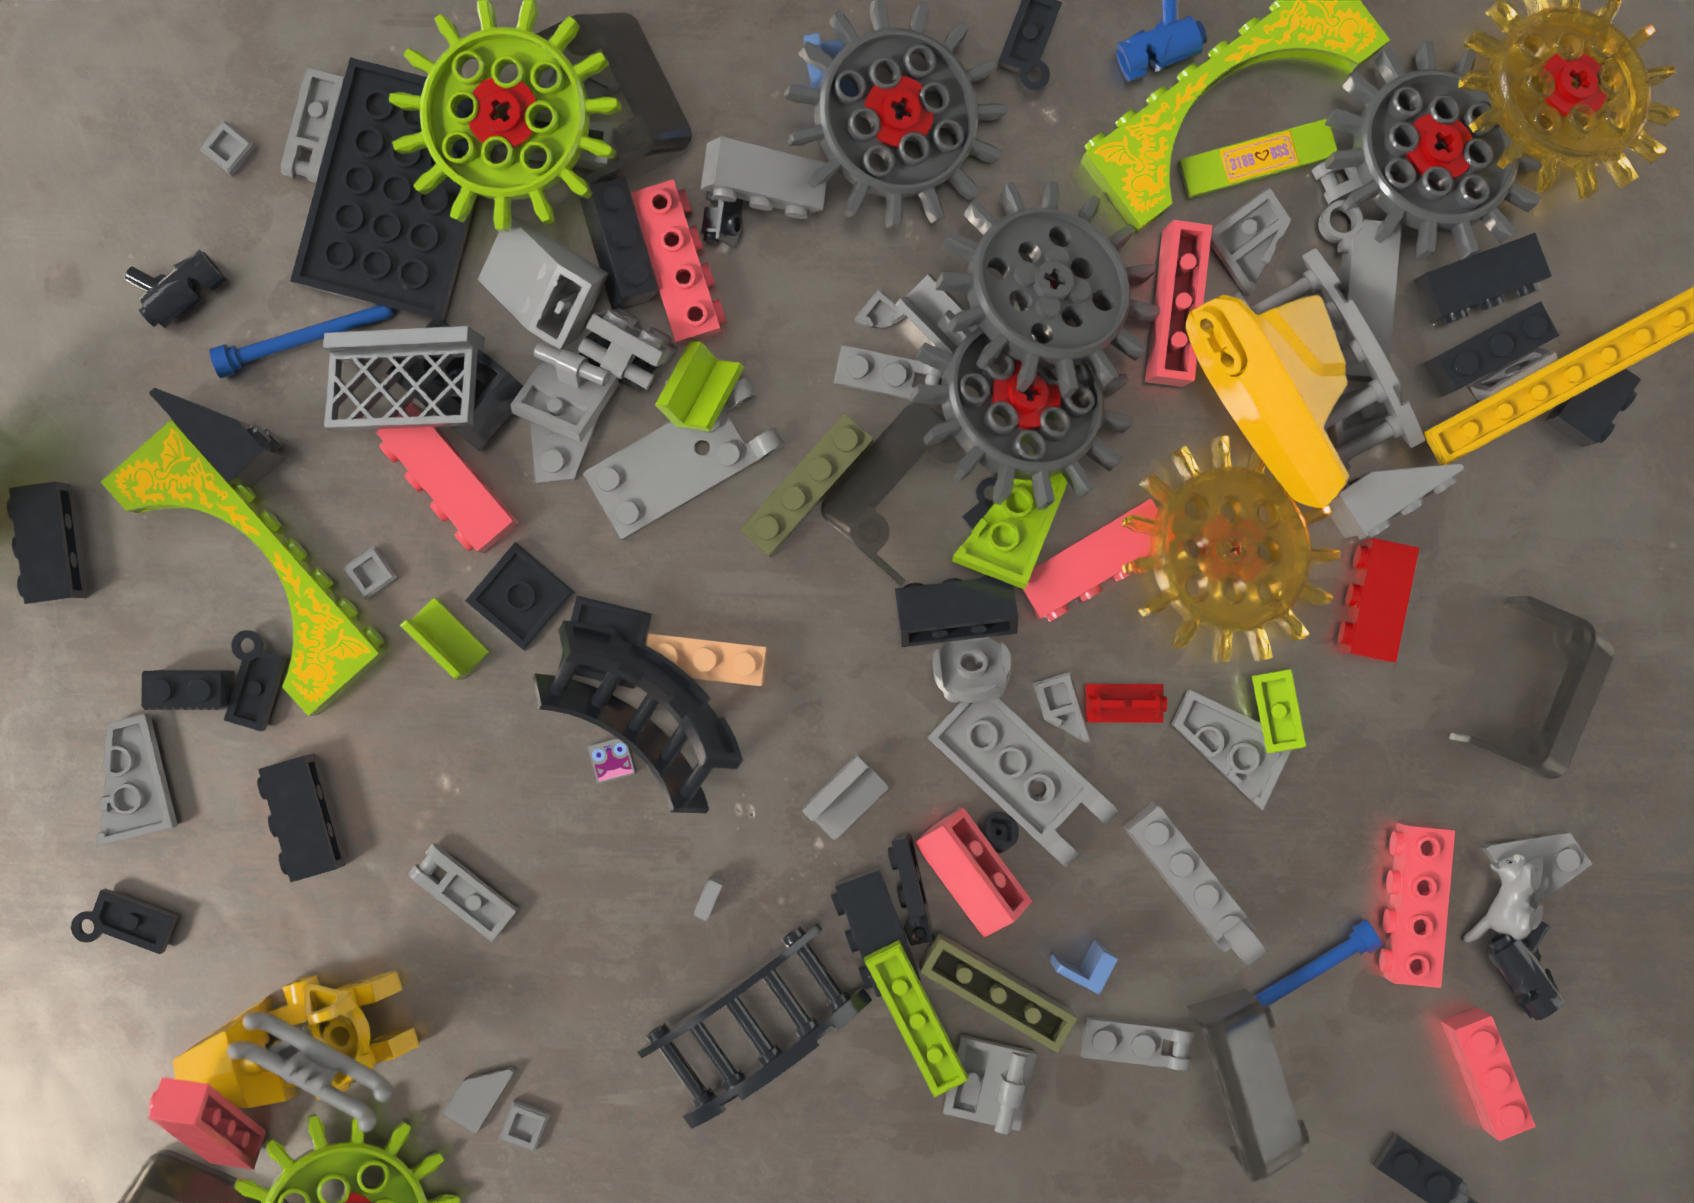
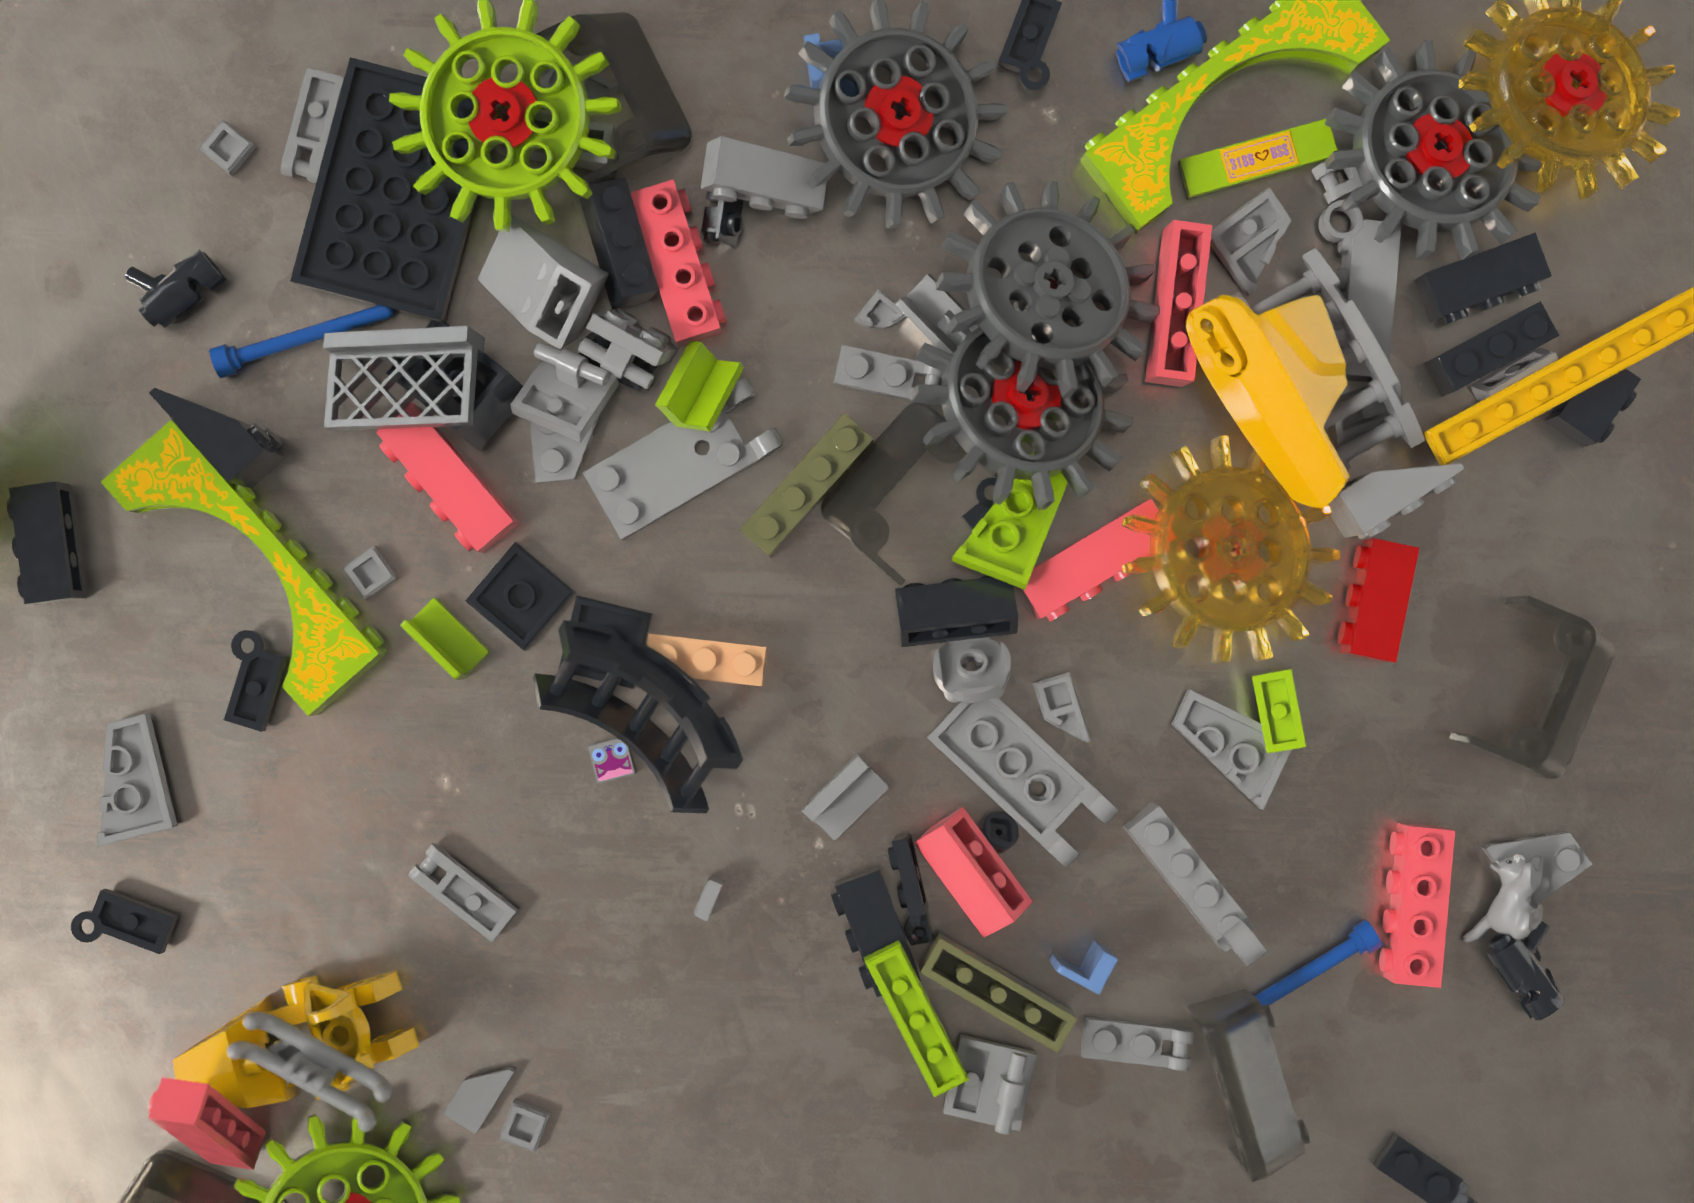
black brick [141,670,235,710] -> none
black brick [257,754,346,883] -> none
black fence [637,923,872,1129] -> none
red hinge [1085,684,1167,723] -> none
coral brick [1441,1007,1536,1141] -> none

